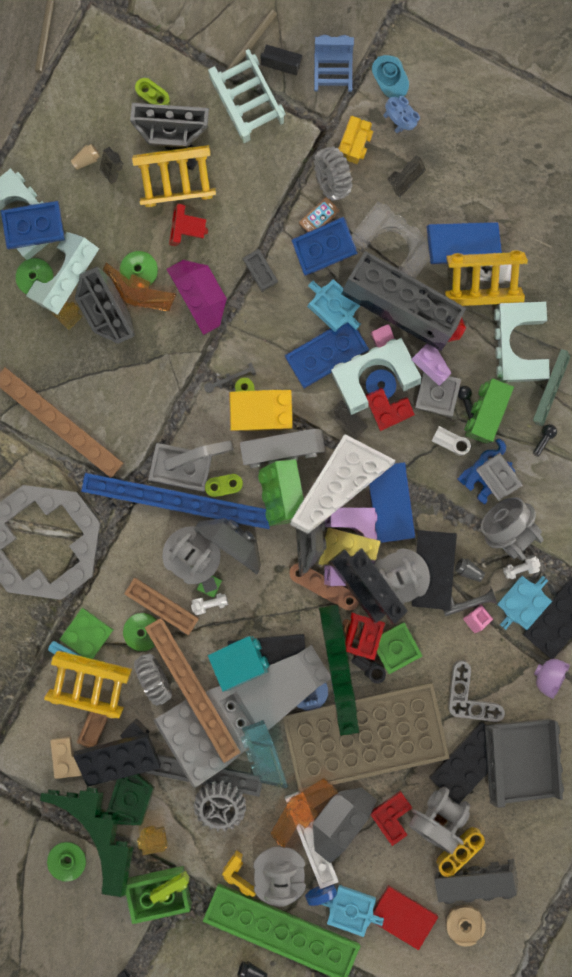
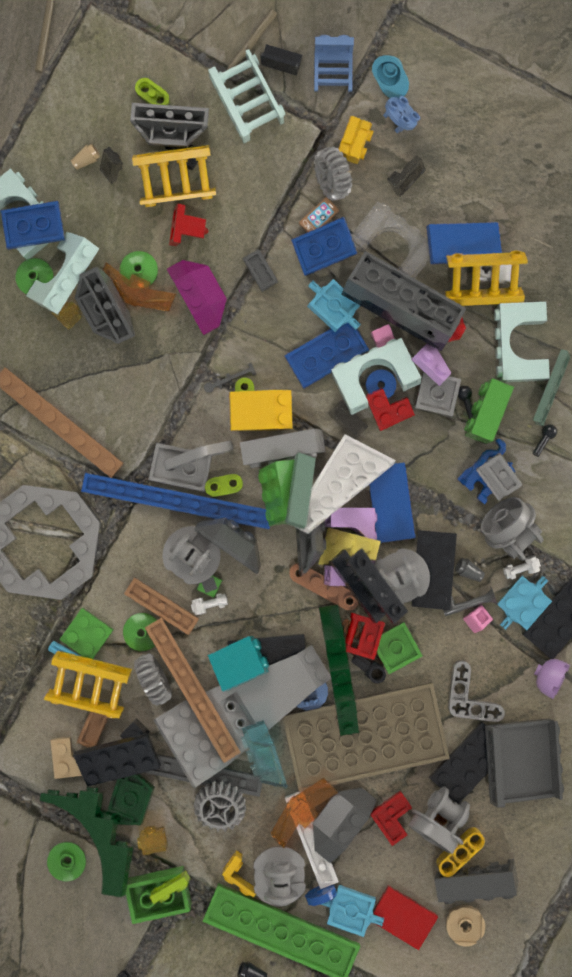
white piece [432,426,471,456] -> none
none -> sand green tile [285,452,316,529]

